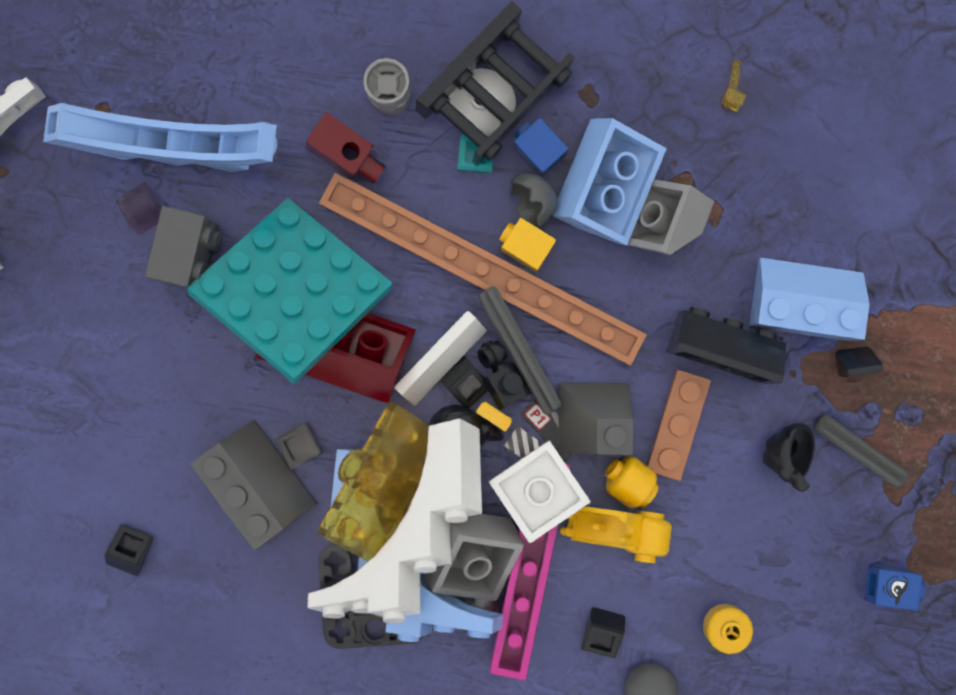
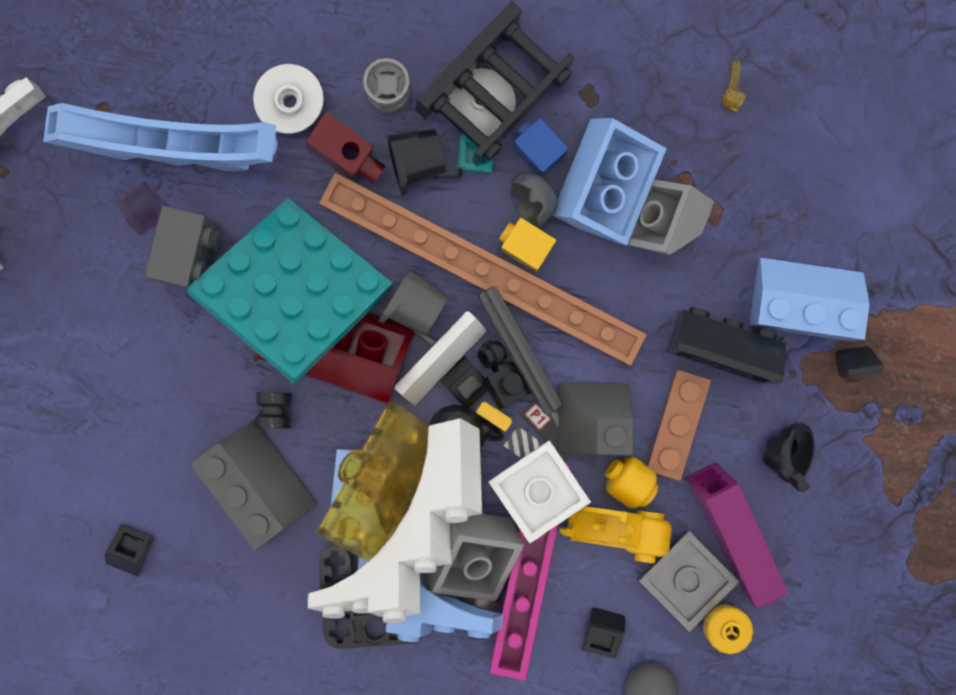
black tile [274,422,323,470] -> none
dark grey axle [814,414,909,487] -> none
blue brick [865,565,925,611] -> none
none -> white dish [253,64,324,134]
none -> black wheel [255,392,292,429]
none -> dark grey hat [379,269,449,348]
none -> black hat [387,129,463,196]
none -> flat silver plate [638,530,739,632]
none -> magenta slope [685,462,788,609]

